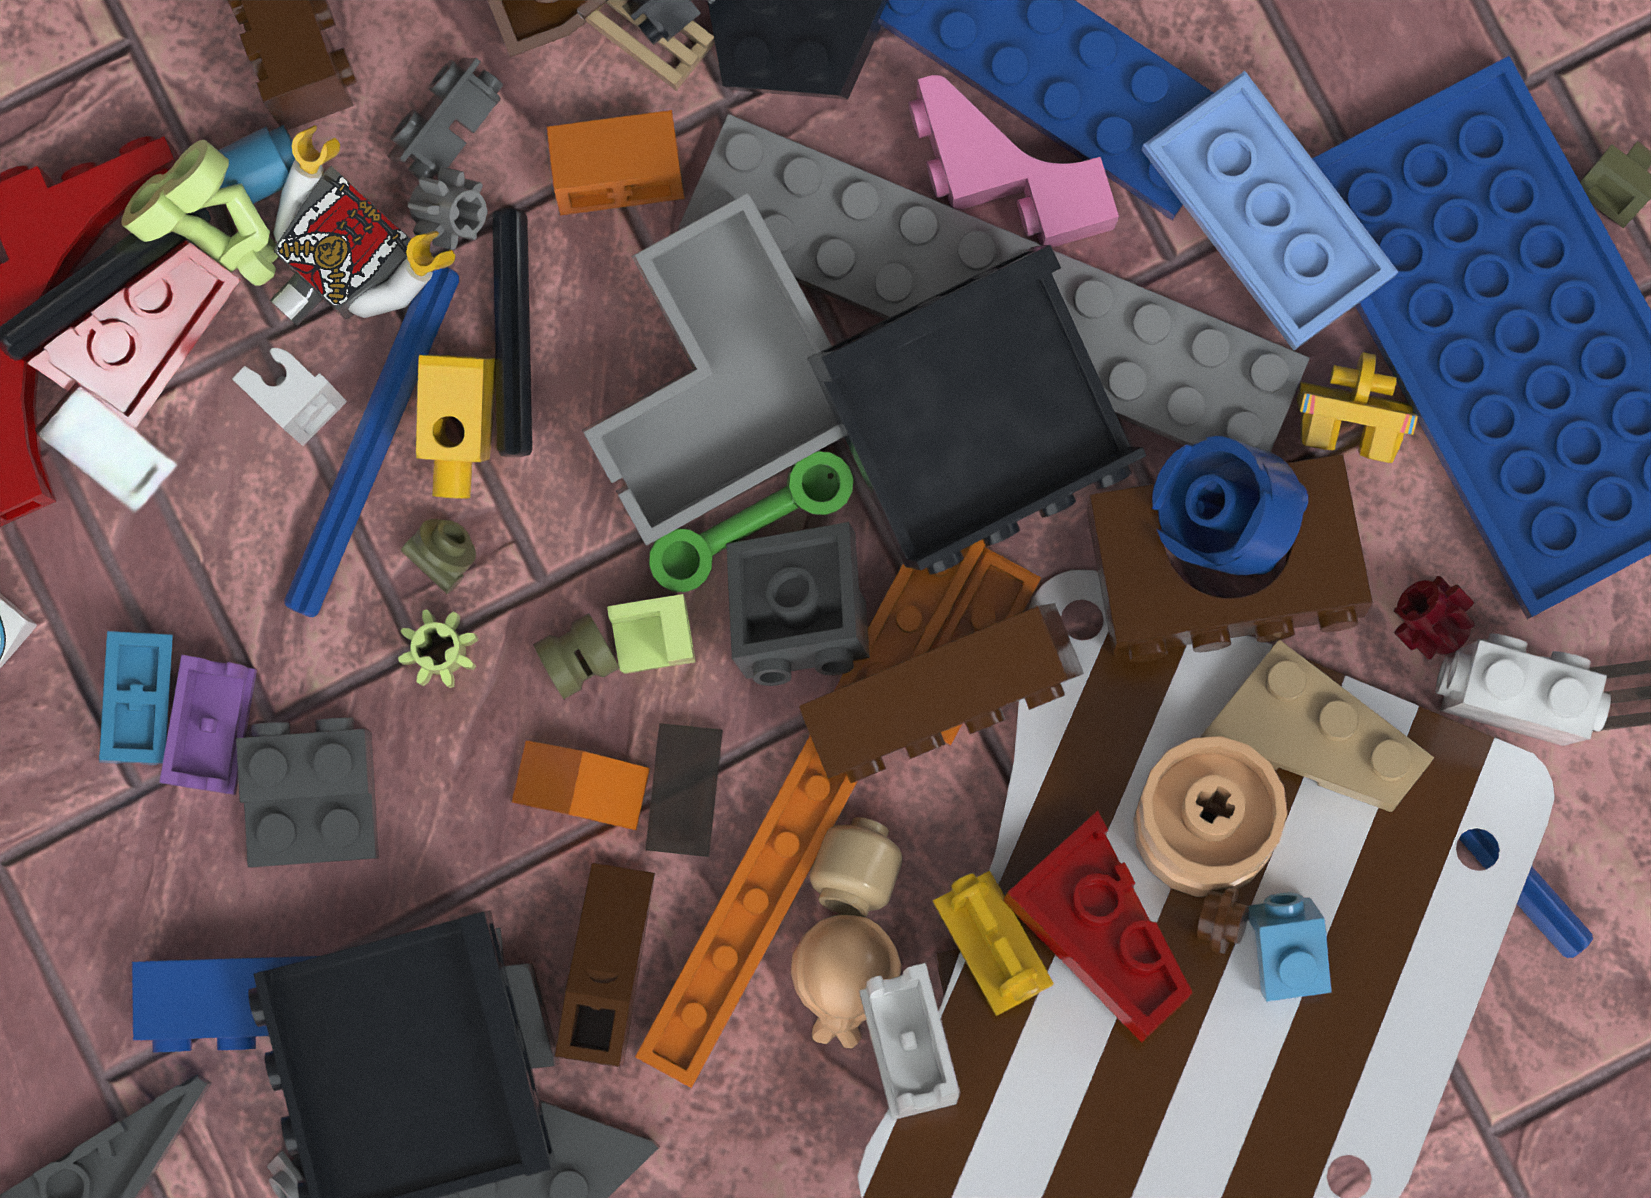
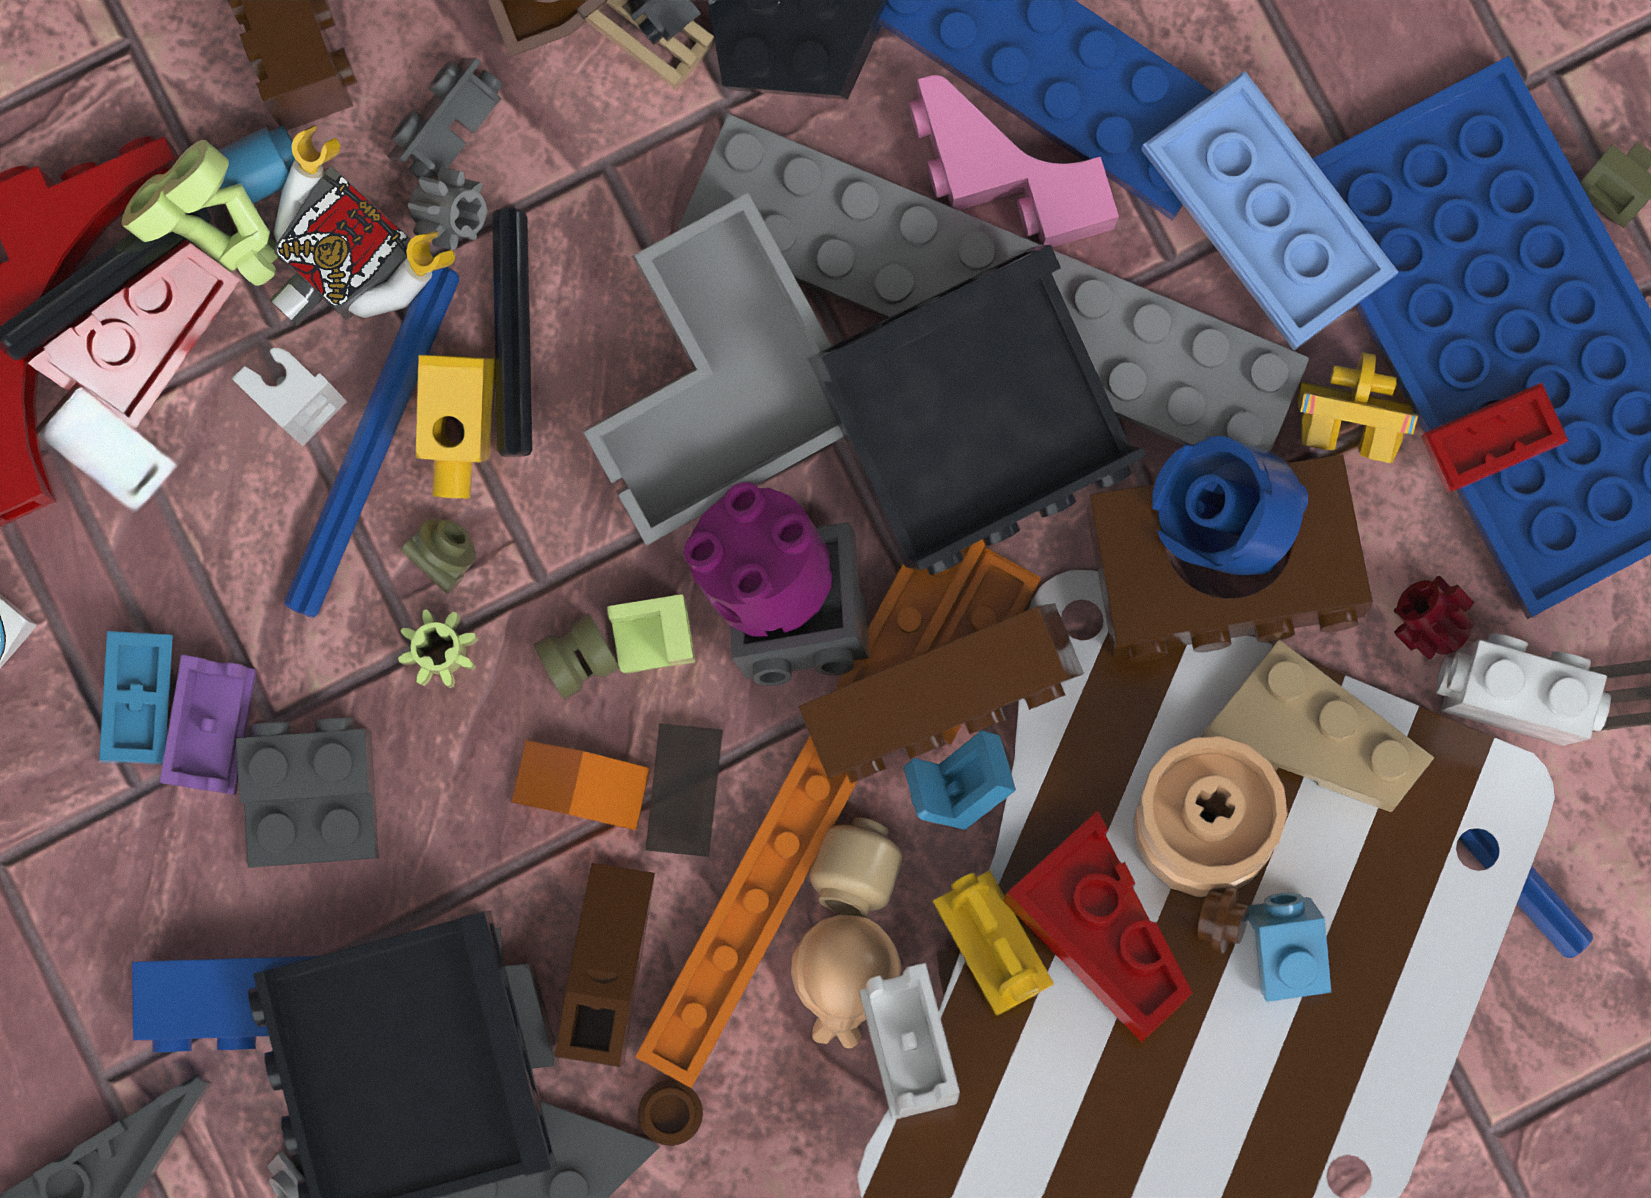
orange hinge [546,110,685,216] -> none
bright green piece [649,451,854,592] -> none
none -> reddish brown plate [638,1080,703,1146]
none -> magenta brick [683,482,833,636]
none -> dark azure bracket [904,731,1016,830]
none -> red plate [1421,383,1568,494]

